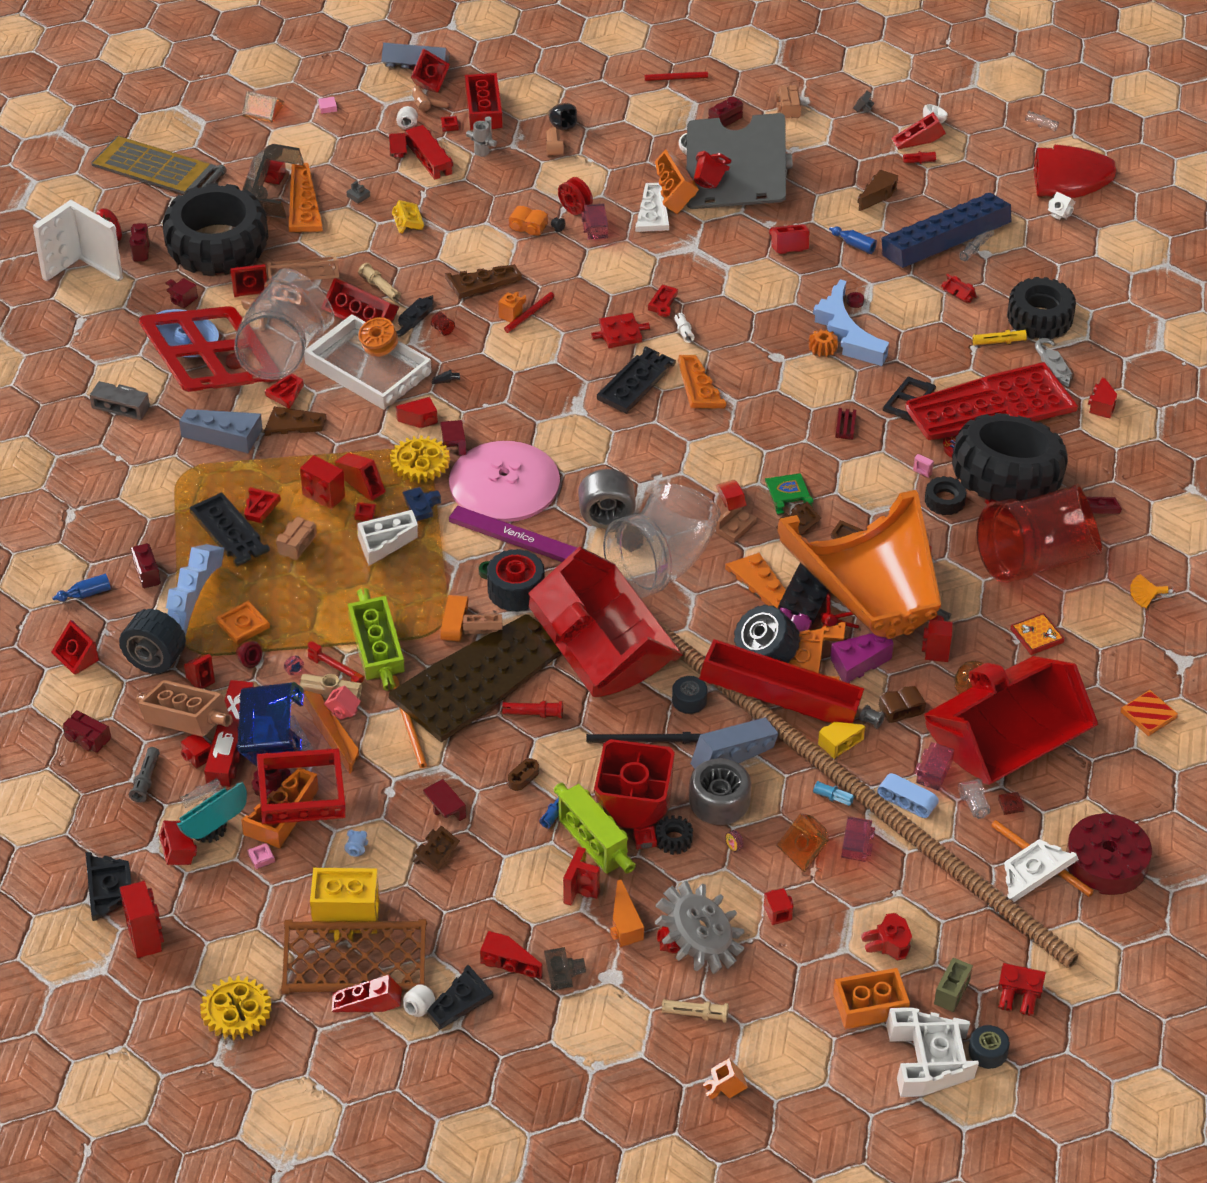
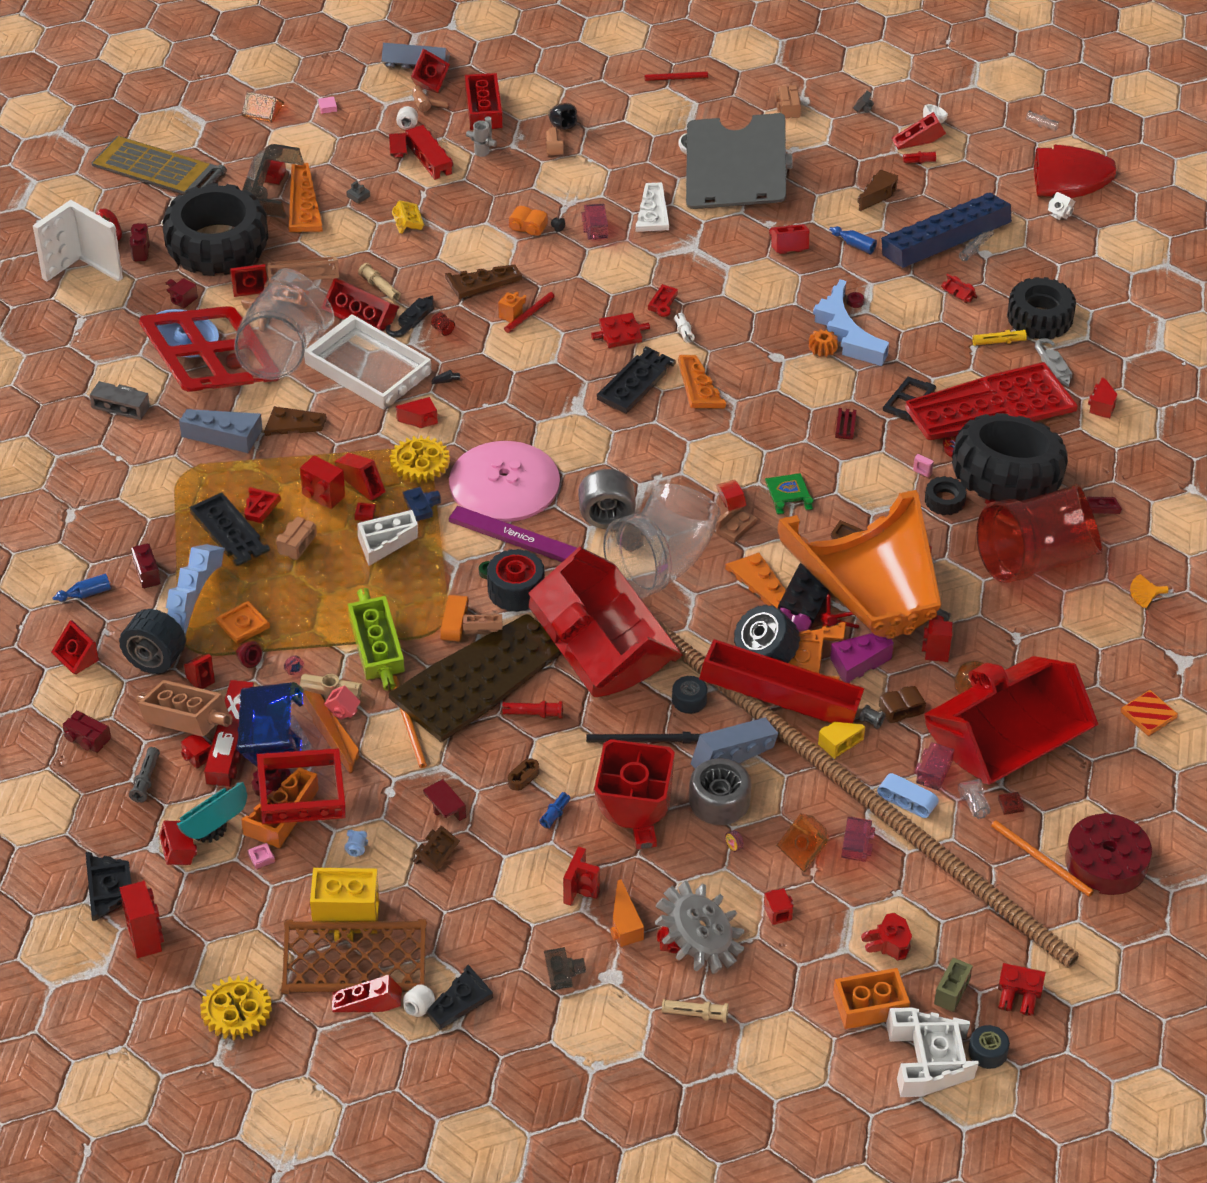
clear pin [180,778,222,808] -> none
red wing [265,373,304,409] -> none
red hinge [308,641,365,683] -> none
orange wheel [358,317,398,357] -> none
dark red panel [440,420,466,456] -> none
red tile [441,116,459,132] -> none
red slope [480,931,543,979] -> none
lime brick [554,783,636,874] -> none
red wheel [558,177,593,215] -> none
orange wedge [655,149,699,214] -> none
black tyre [656,815,693,855] -> none
red container [693,151,732,189] -> none
orange brick [703,1059,748,1099] -> none
dark red brick [708,96,743,127] -> none
reddish brown bracket [776,502,821,535] -> none
dark azure axle [813,781,854,806] -> none
white wing [1004,839,1079,902] -> none
tile [1010,613,1065,655] -> none

